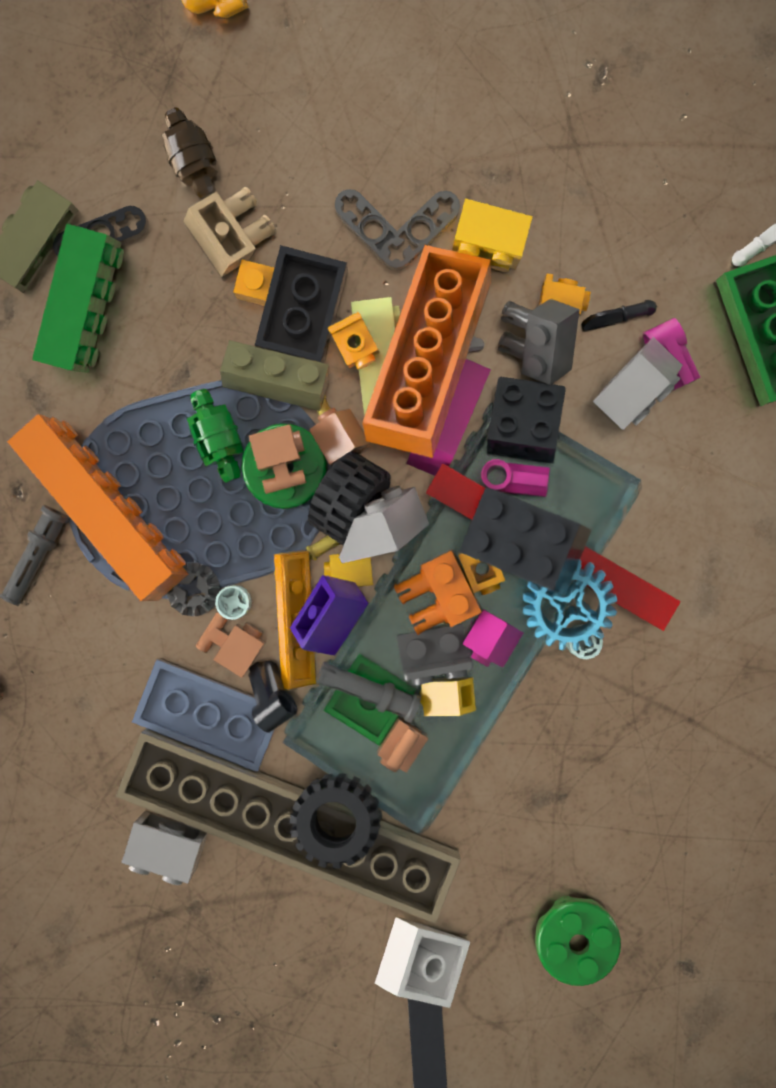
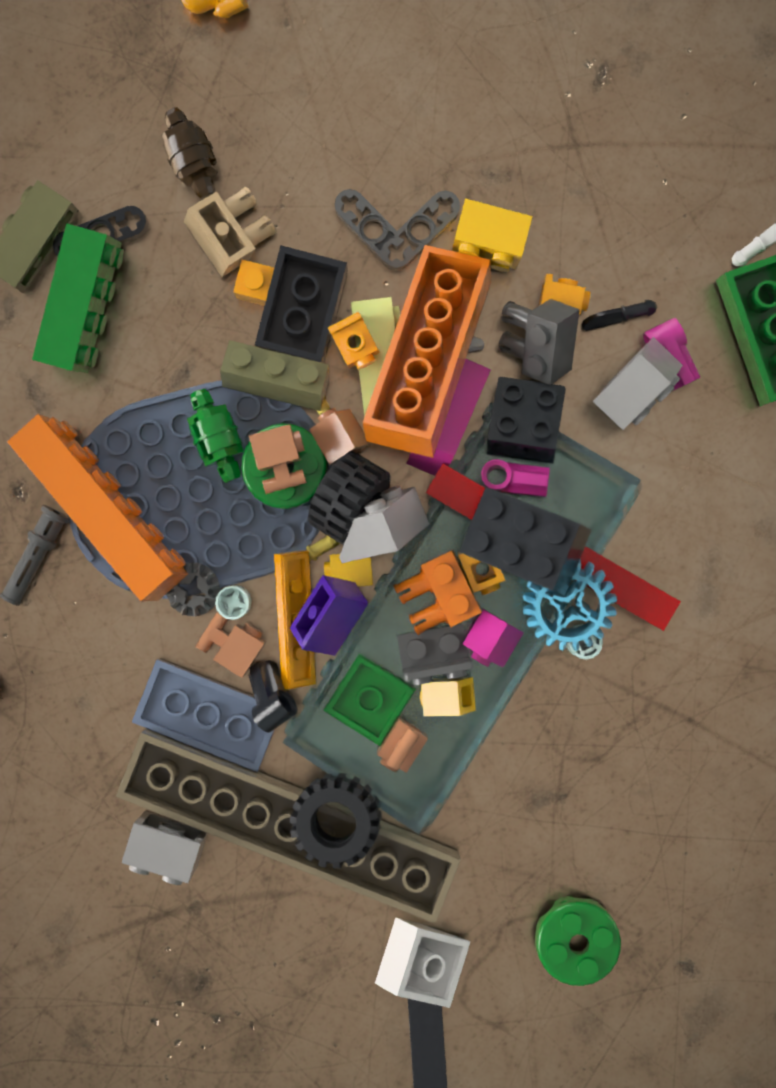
dark grey pin [316,662,421,723] -> none

